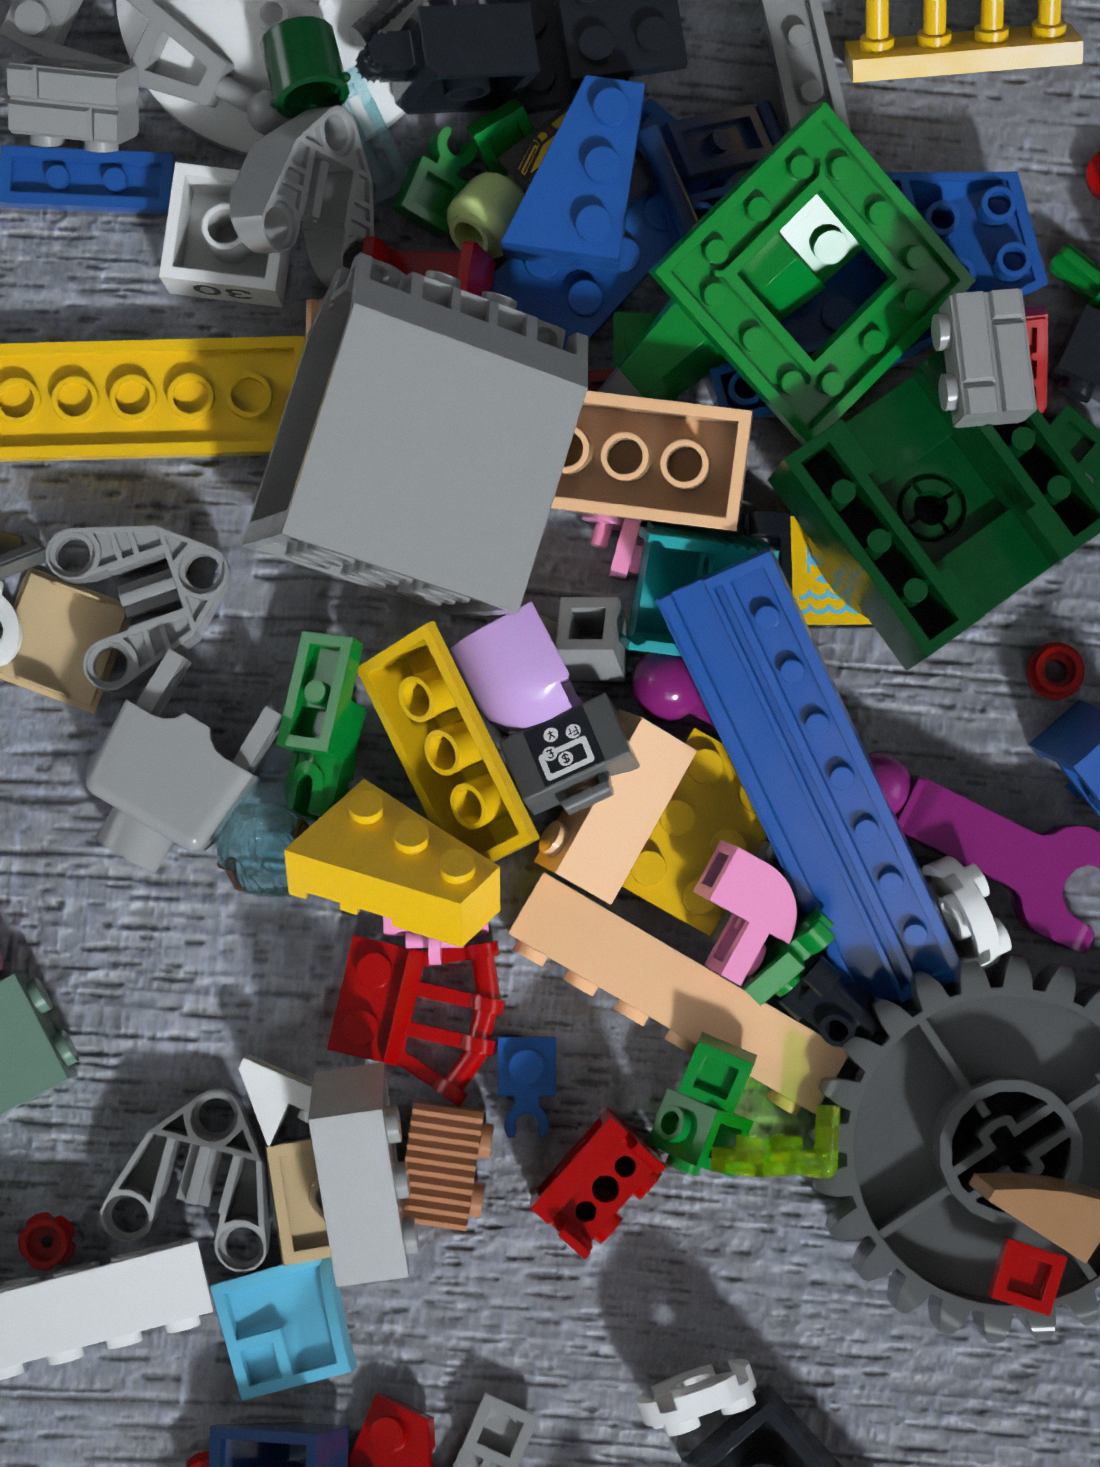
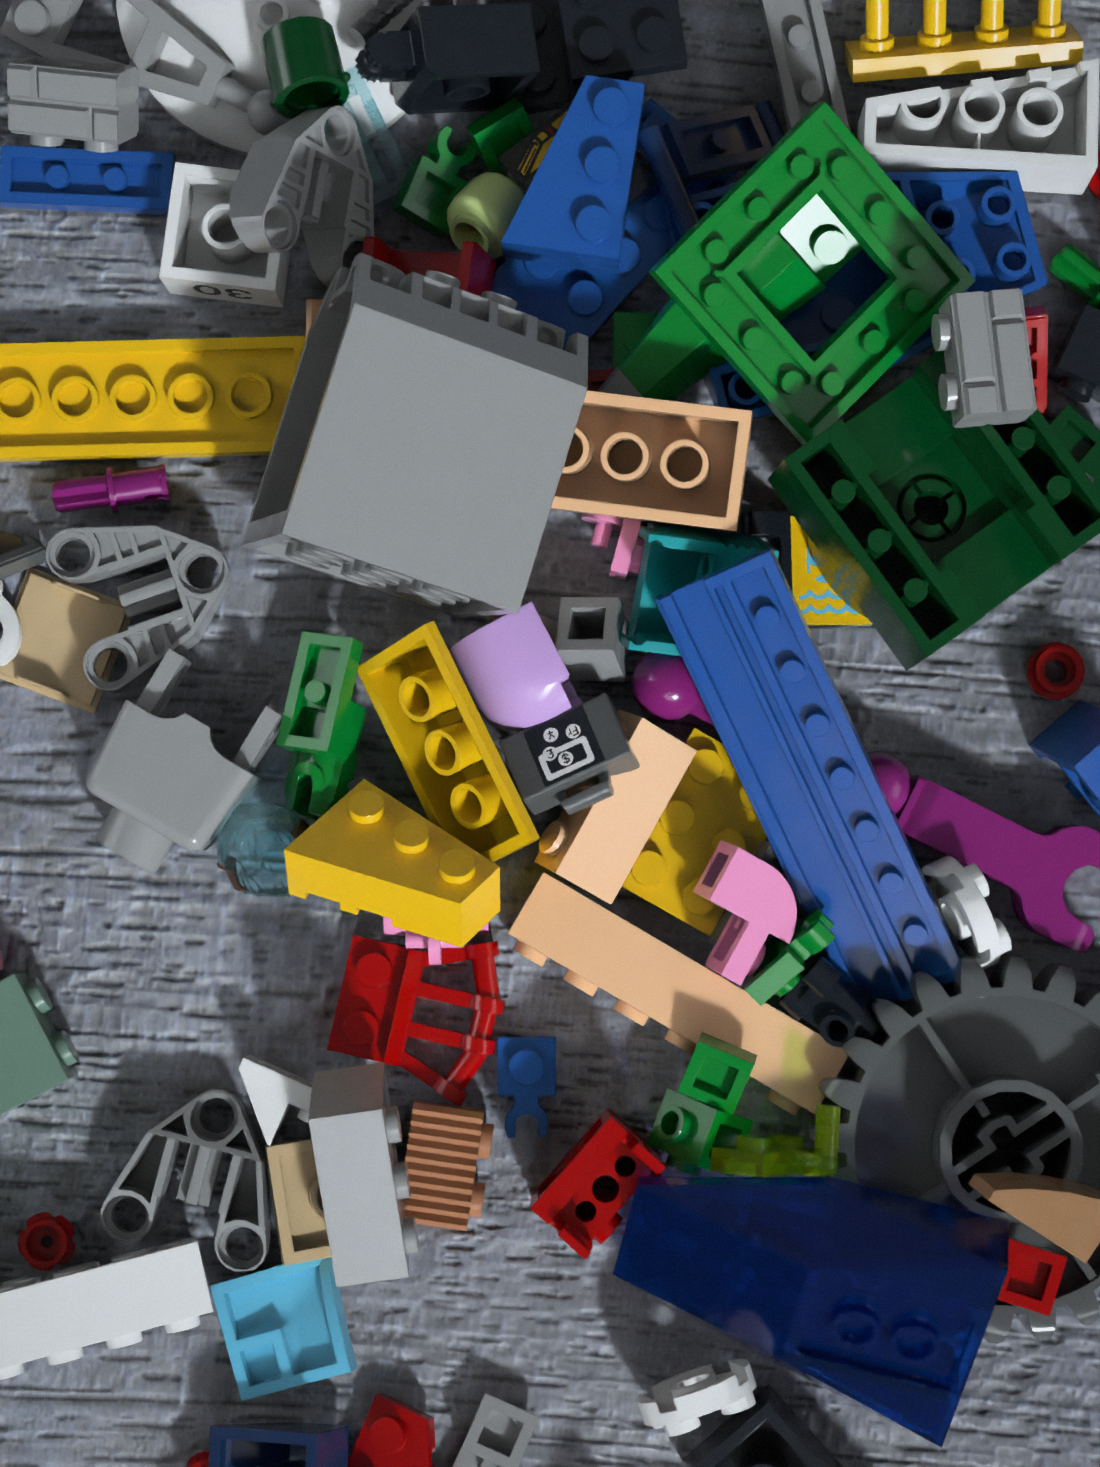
none -> magenta axle [51,464,170,513]
none -> clear blue wedge [613,1176,1009,1447]
none -> white wedge [856,58,1099,195]

